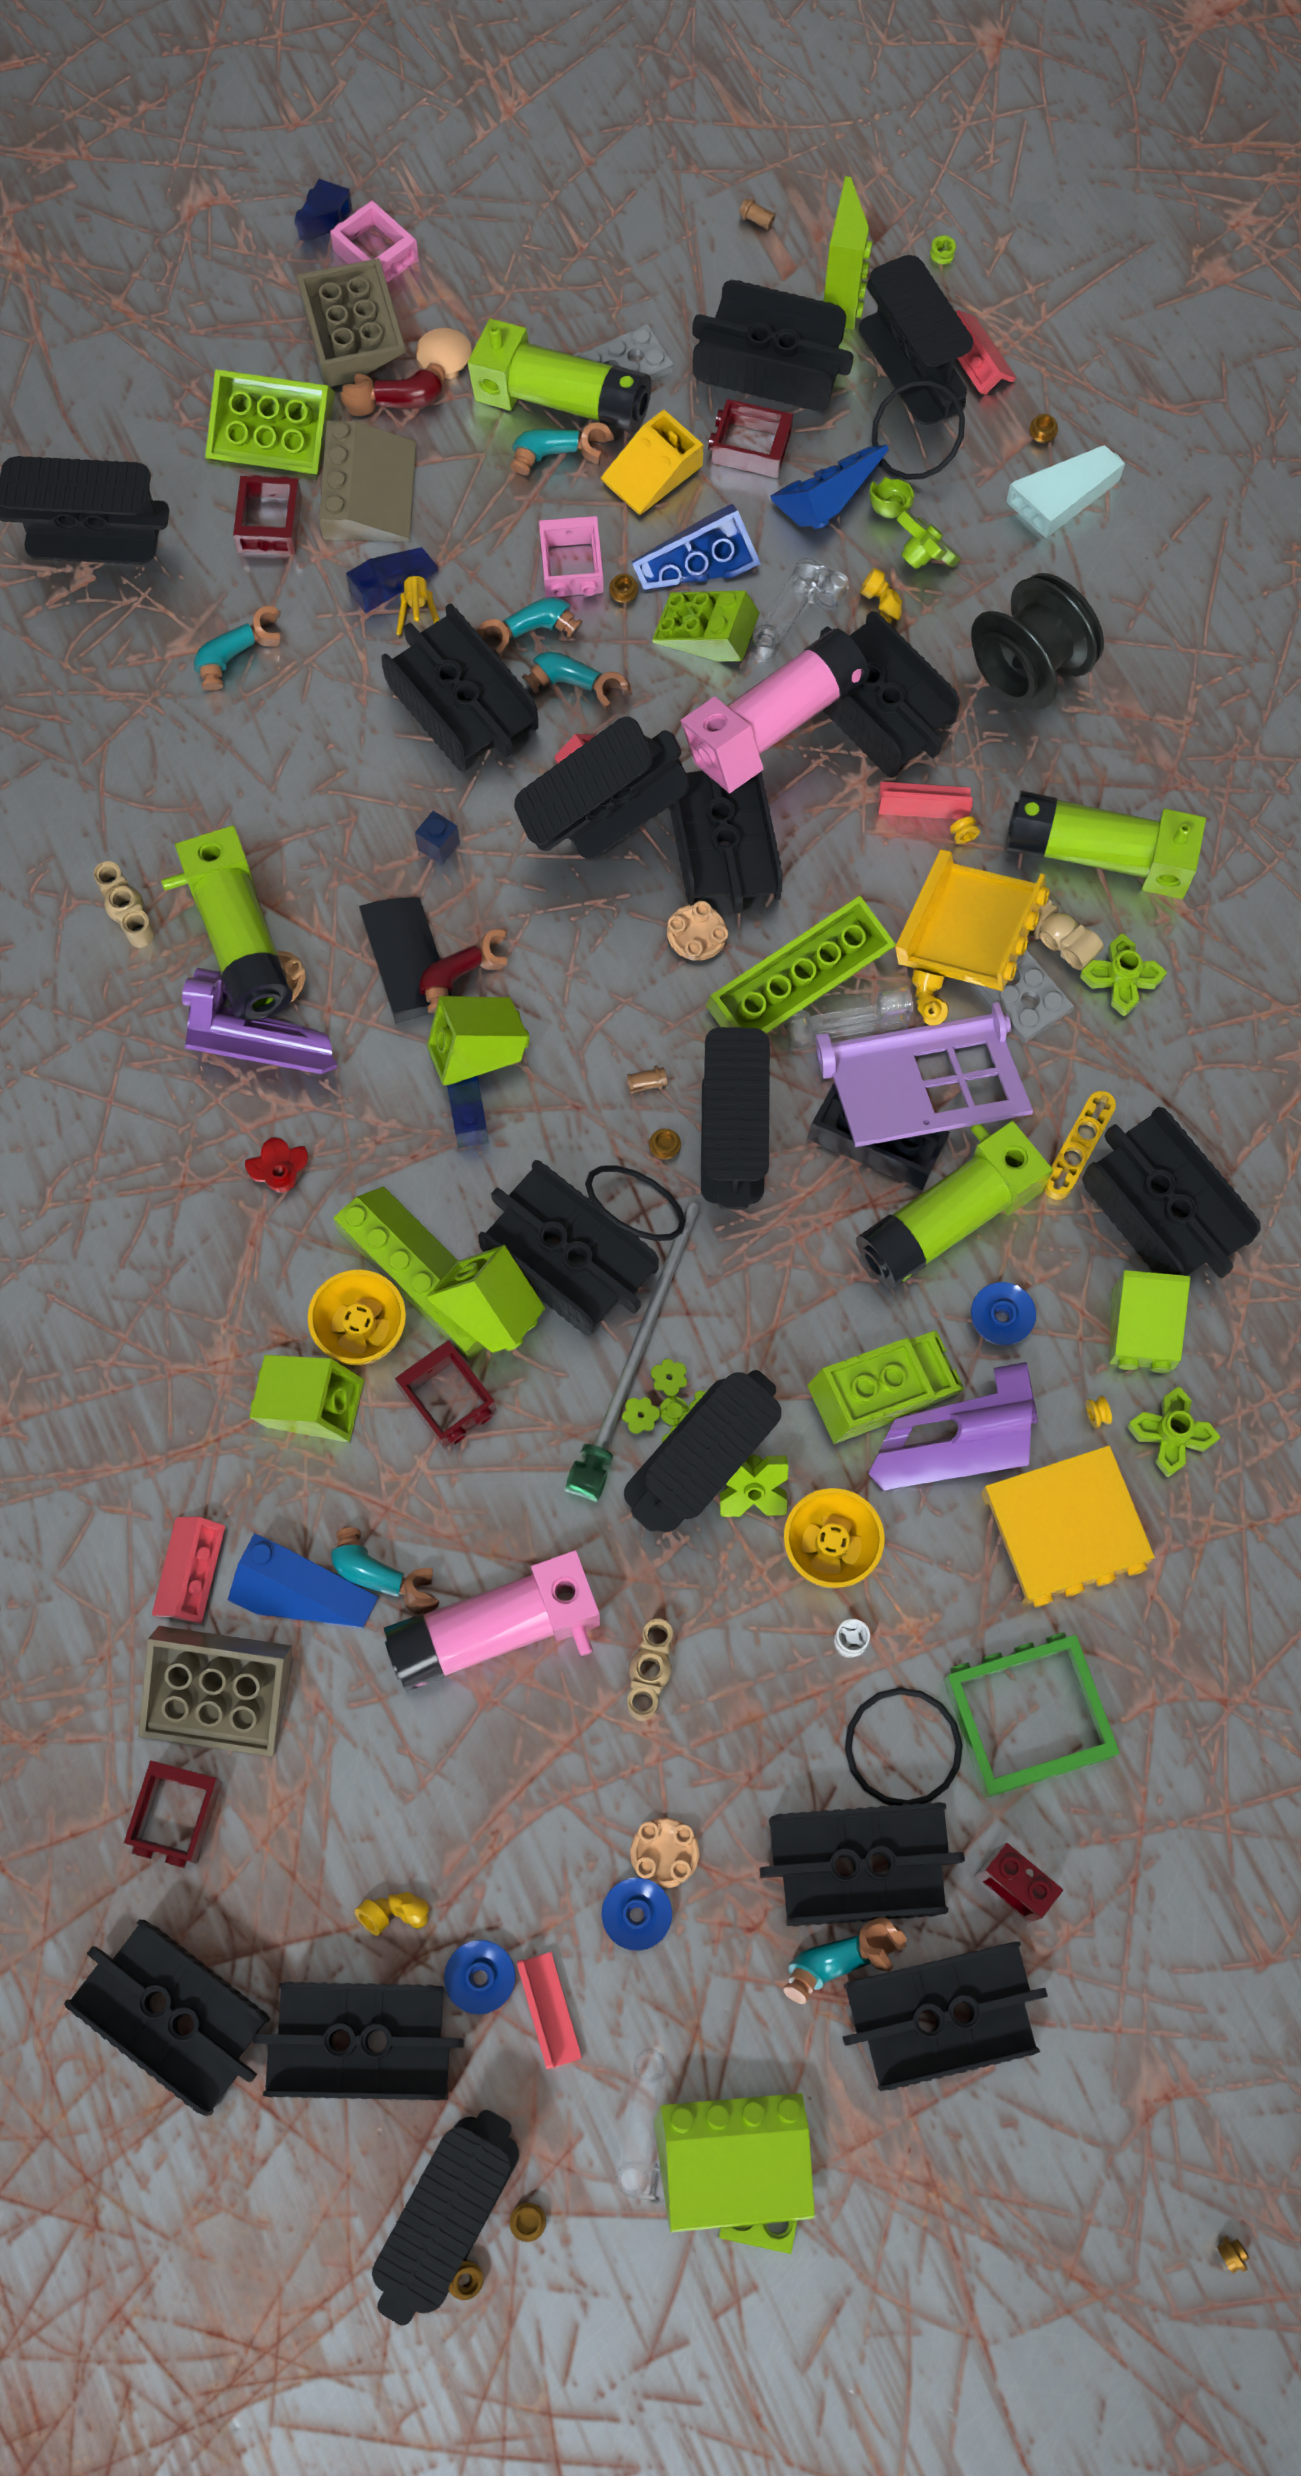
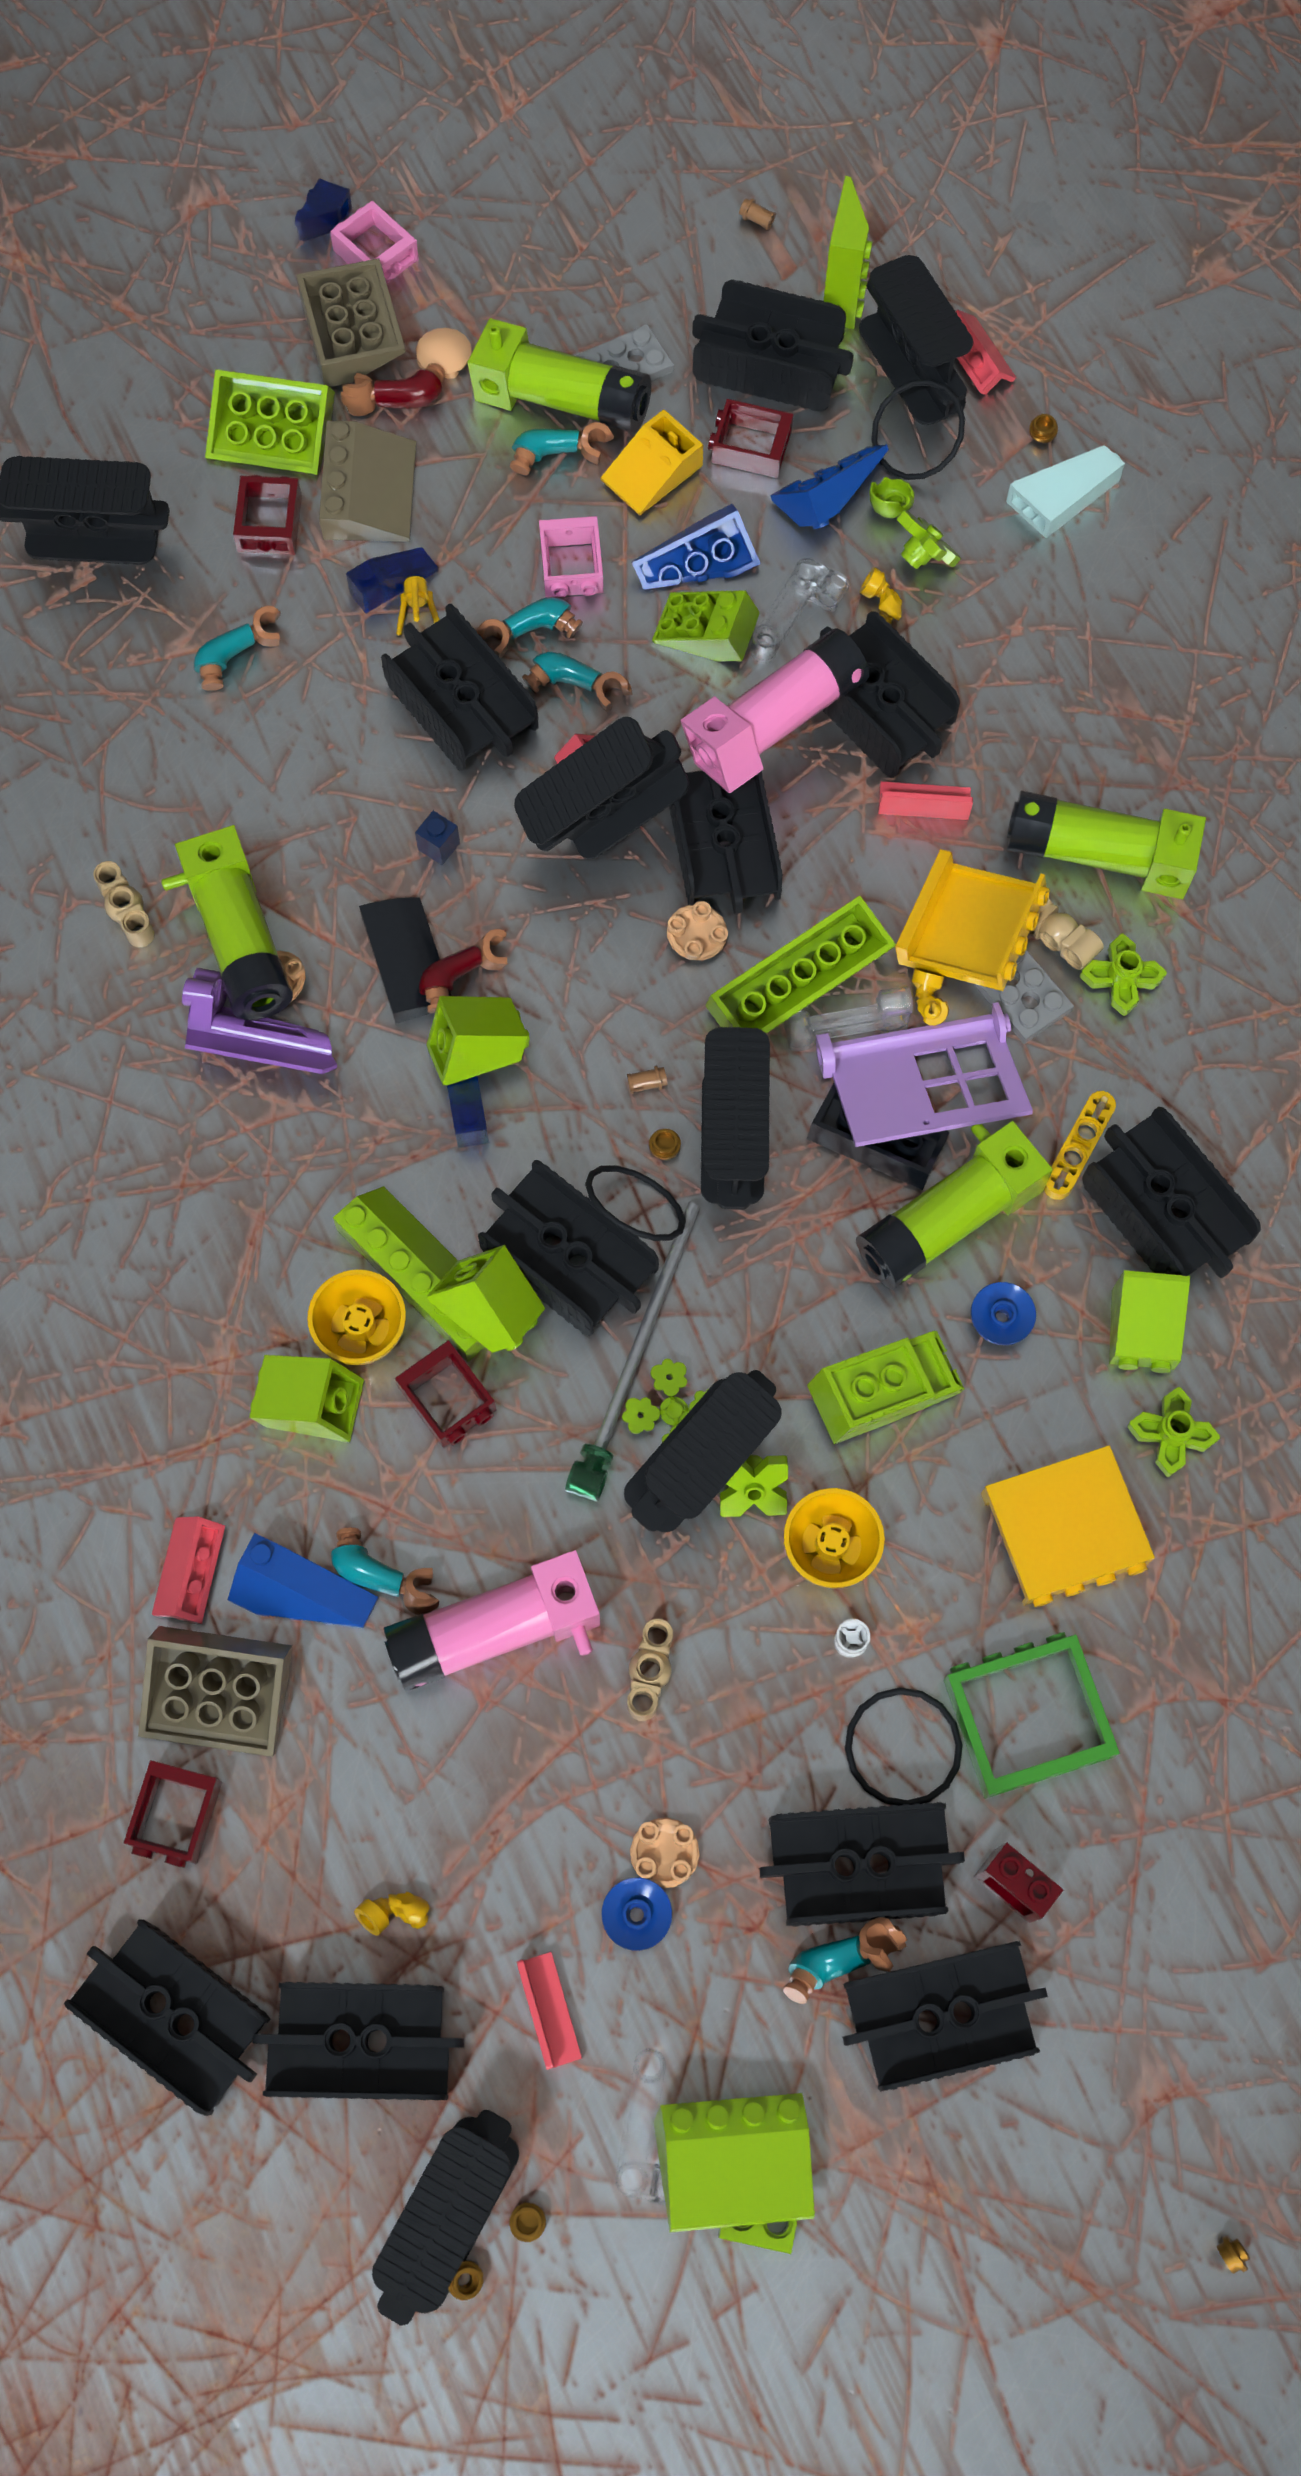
red plate [245,1137,308,1193] -> none
blue dish [444,1940,515,2014] -> none
pearl gold plate [609,573,638,603] -> none
medium lavender panel [868,1362,1038,1490] -> none
lime bush [930,235,956,264] -> none
yellow bush [949,816,981,844] -> none
pearl dark grey wheel [971,573,1104,710] -> none
yellow bush [1085,1395,1112,1428] -> none

